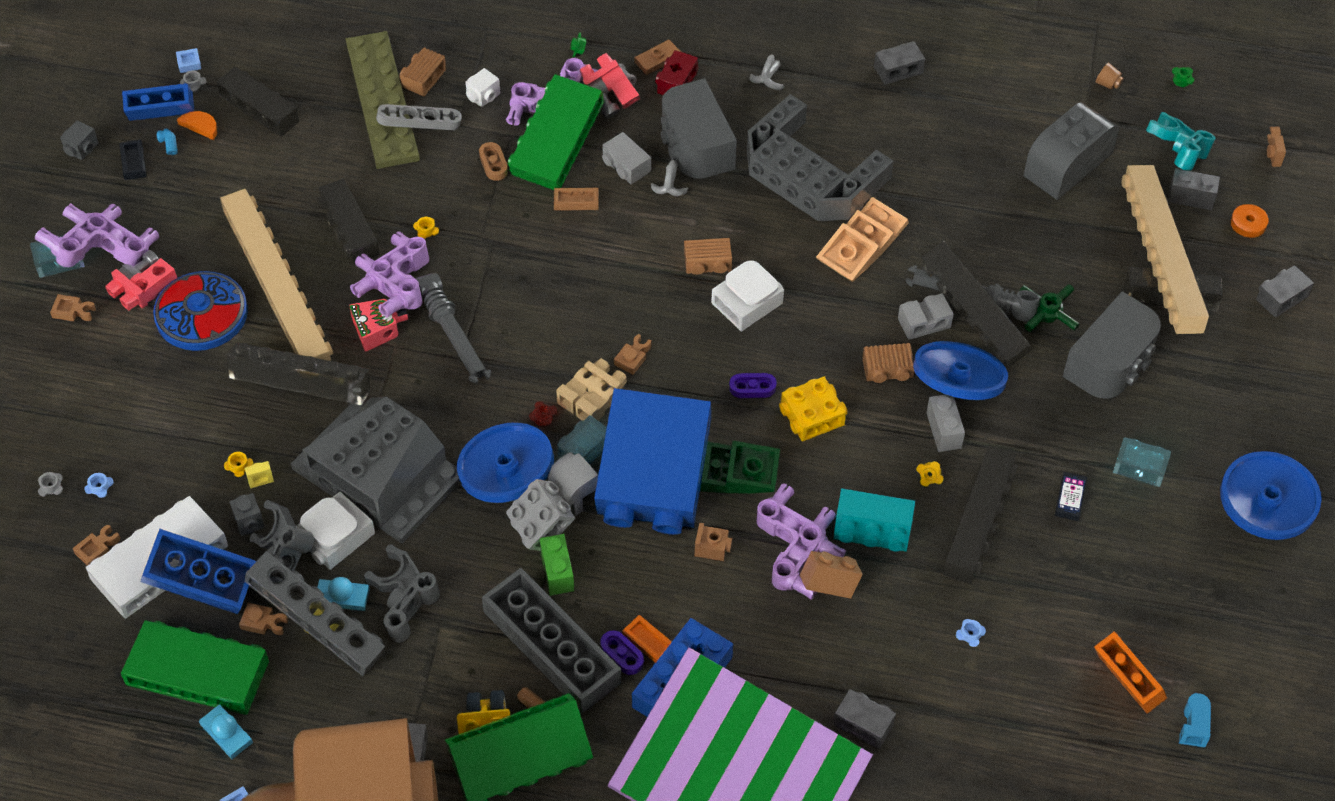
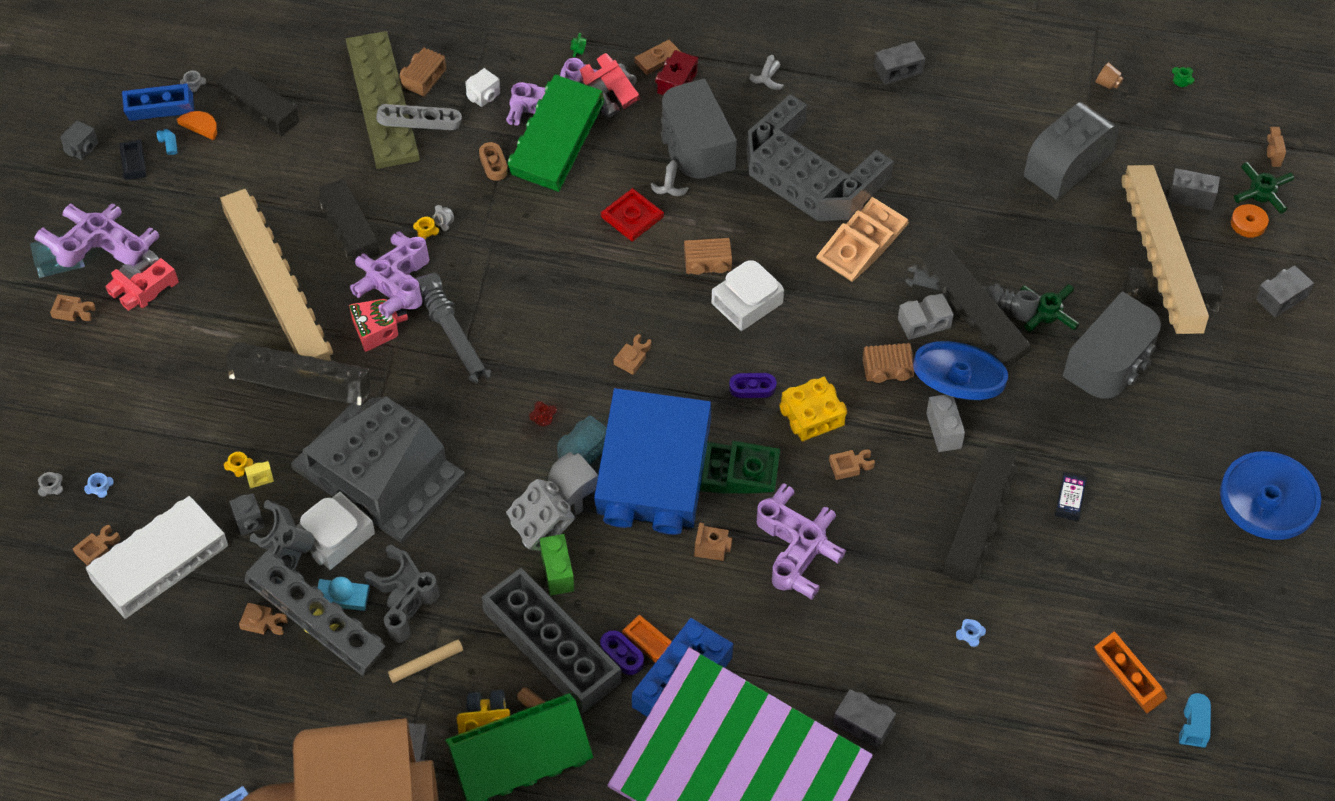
green brick [121,620,269,715] -> none
blue brick [140,528,256,614] -> none
dish [153,271,248,351] -> none
light blue plate [176,48,201,73] -> none
medium azure tile [199,705,253,759] -> none
blue dish [457,423,554,503] -> none
medium nougat plate [554,188,599,210] -> none
tan hips [556,358,626,427] -> none
light grey brick [602,132,651,184] -> none
medium nougat brick [800,551,863,599] -> none
teal brick [833,488,915,552] -> none
yellow plate [917,461,944,487] -> none
clear light blue brick [1113,437,1171,487] -> none
teal piece [1146,112,1216,171] -> none
none -> tan piece [388,639,463,683]
none -> light grey plate [432,205,454,231]
none -> red tile [601,188,664,242]
none -> medium nougat plate [829,450,875,480]
none -> dark green bar [1234,162,1294,214]

